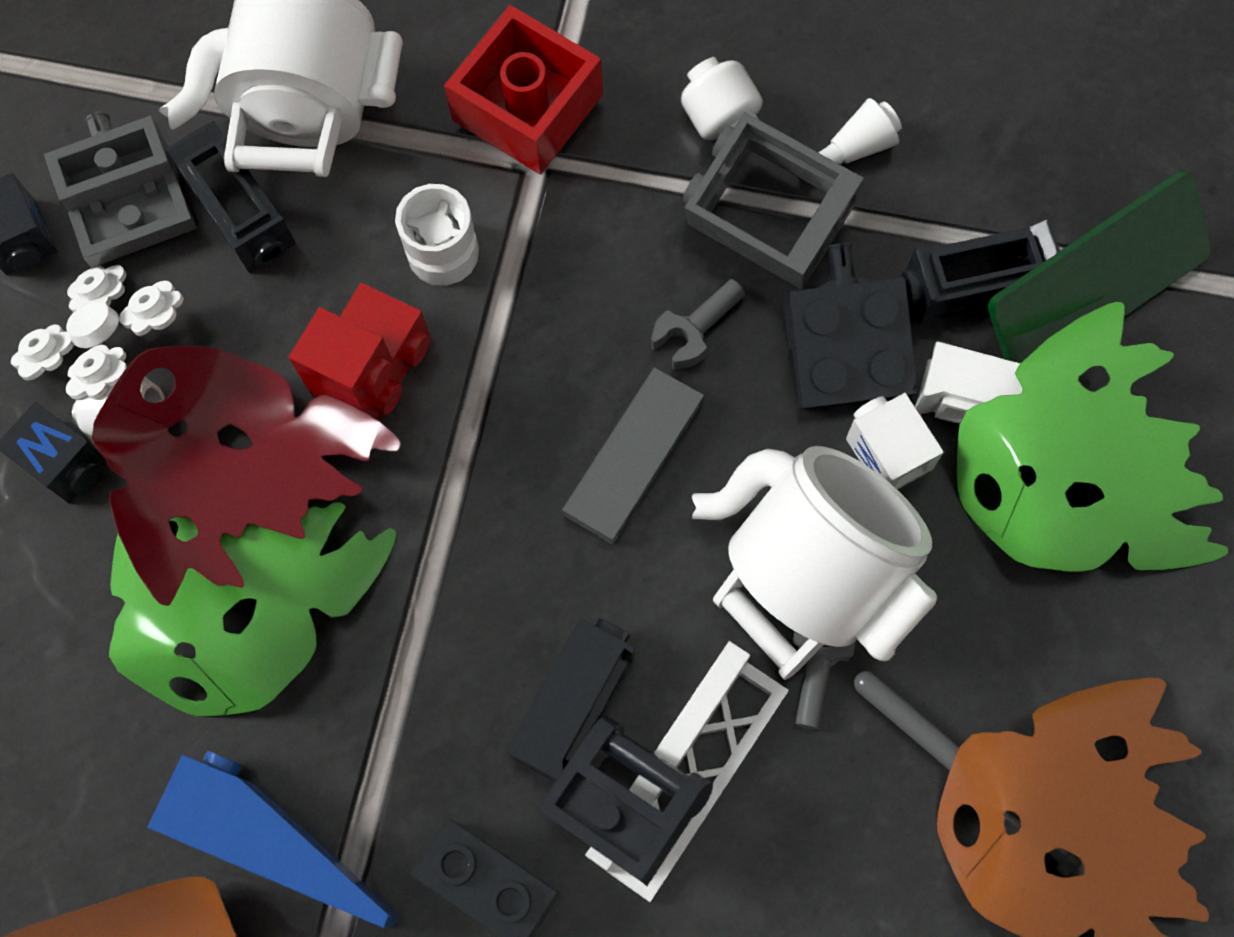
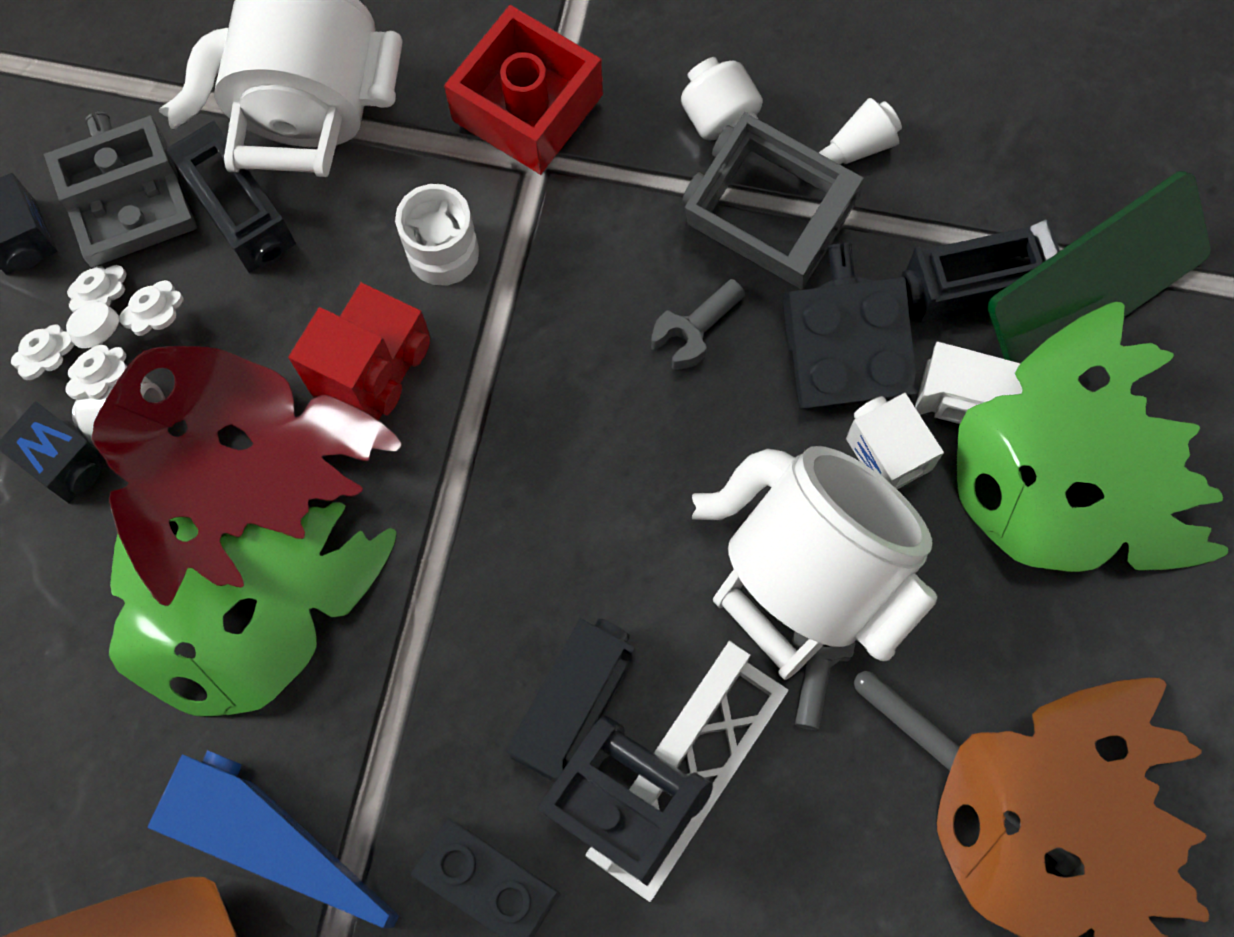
dark grey tile [562,367,704,545] -> none

